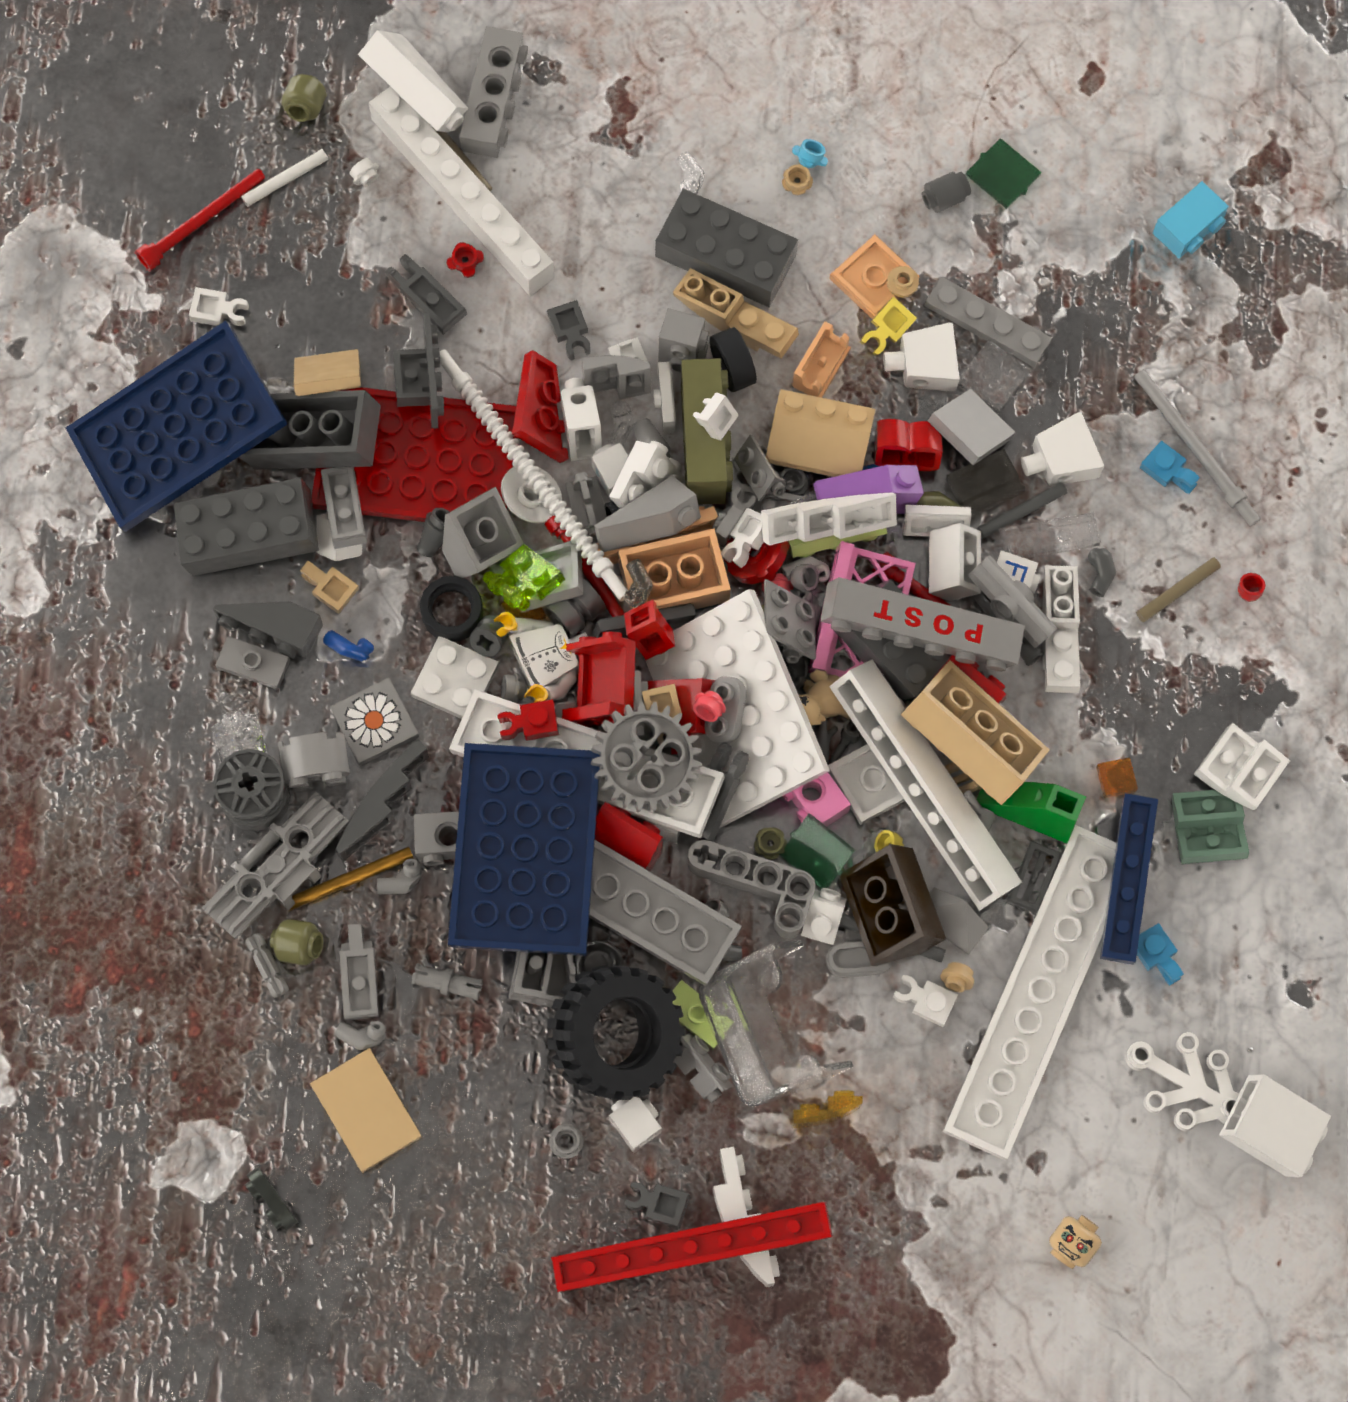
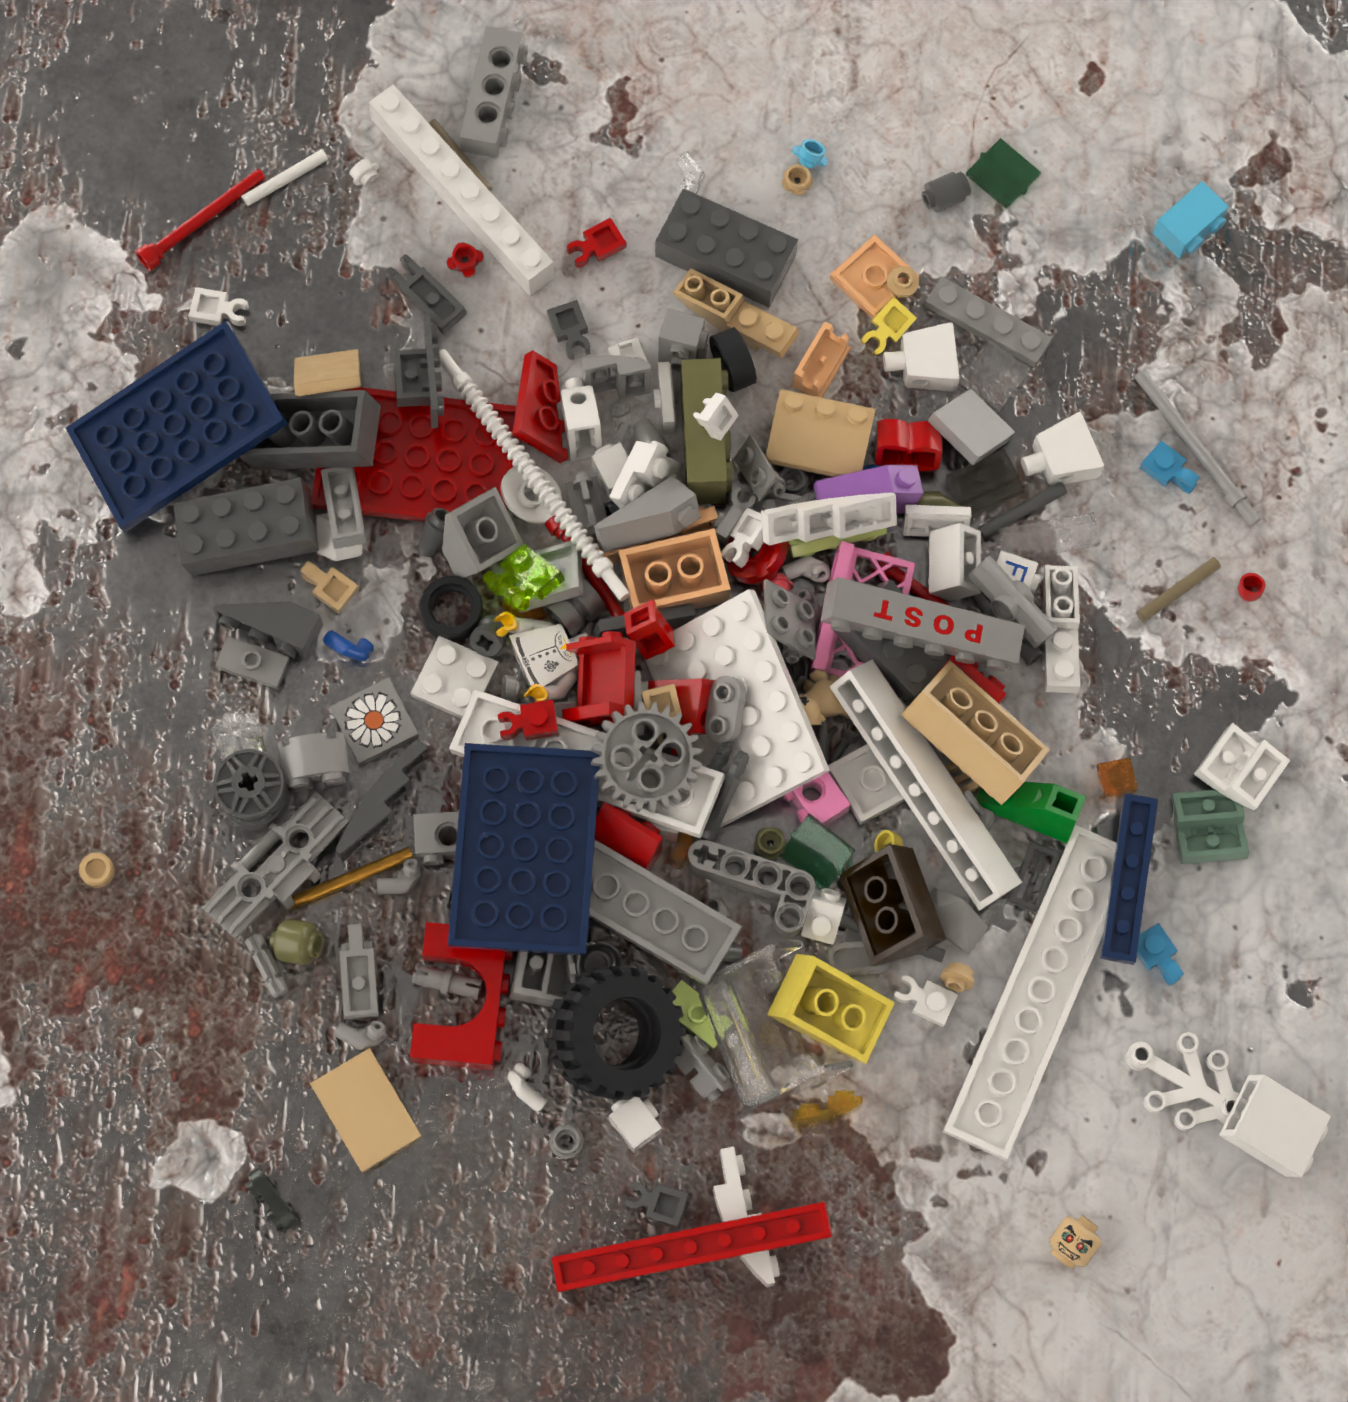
olive head [281,74,327,122] -> none
white slope [358,30,468,132] -> none
clear smoke arm [624,559,653,608] -> none
coral plate [693,691,726,722] -> none
light grey hinge [790,564,819,591] -> none
dark grey arm [1088,548,1116,597] -> none
none -> tan tile [79,852,115,888]
none -> red arch [410,922,514,1071]
none -> white arm [507,1063,548,1112]
none -> red plate [567,217,626,268]
none -> clear orange tile [670,832,695,870]
none -> light yellow slope [767,954,895,1064]

